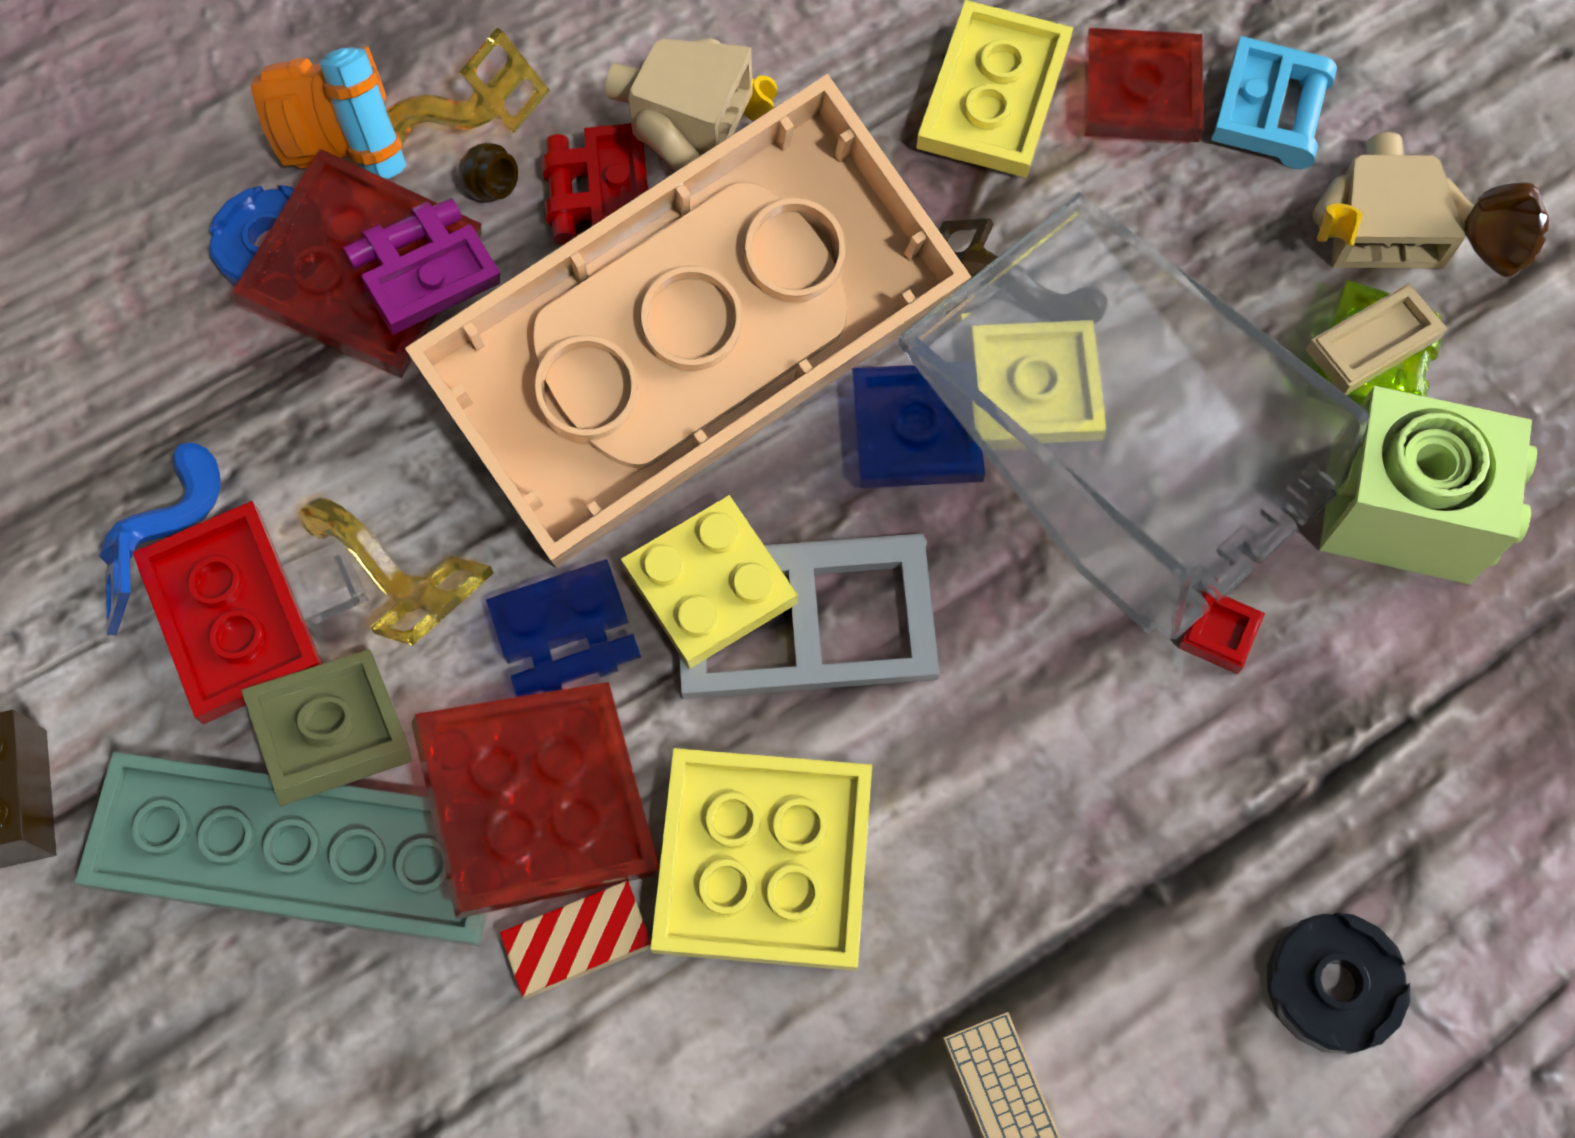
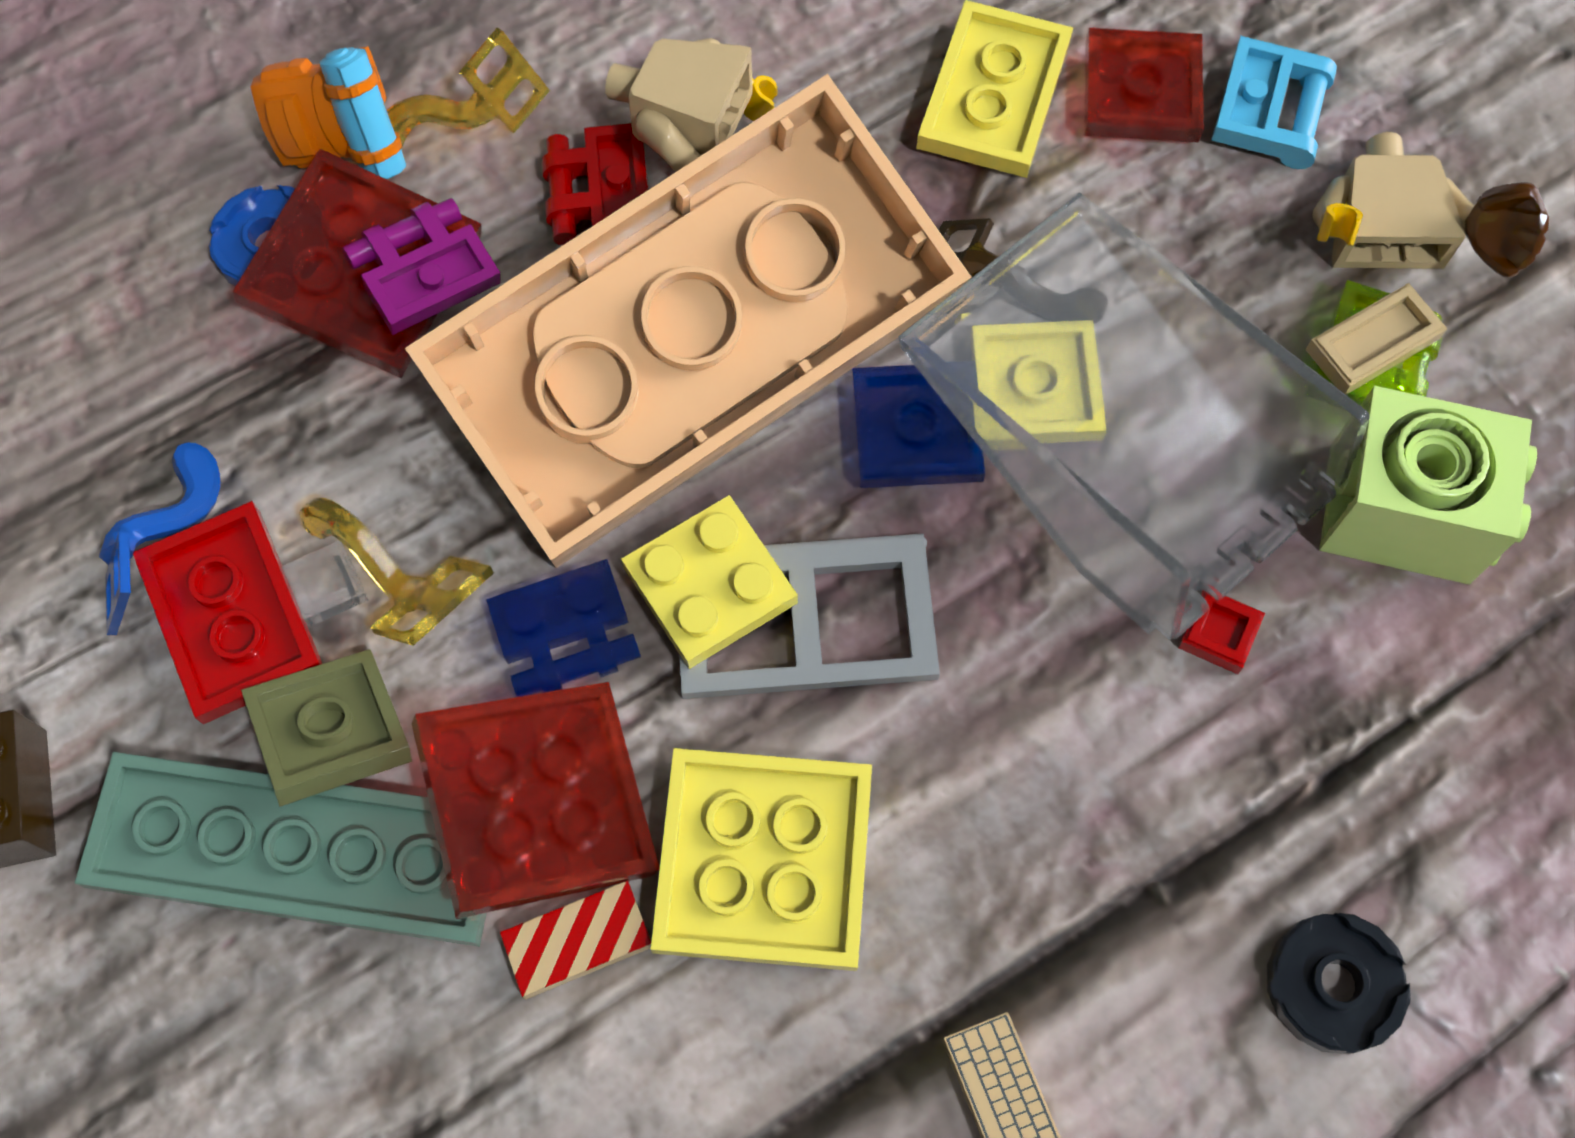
dark brown plate [459,142,518,202] -> none

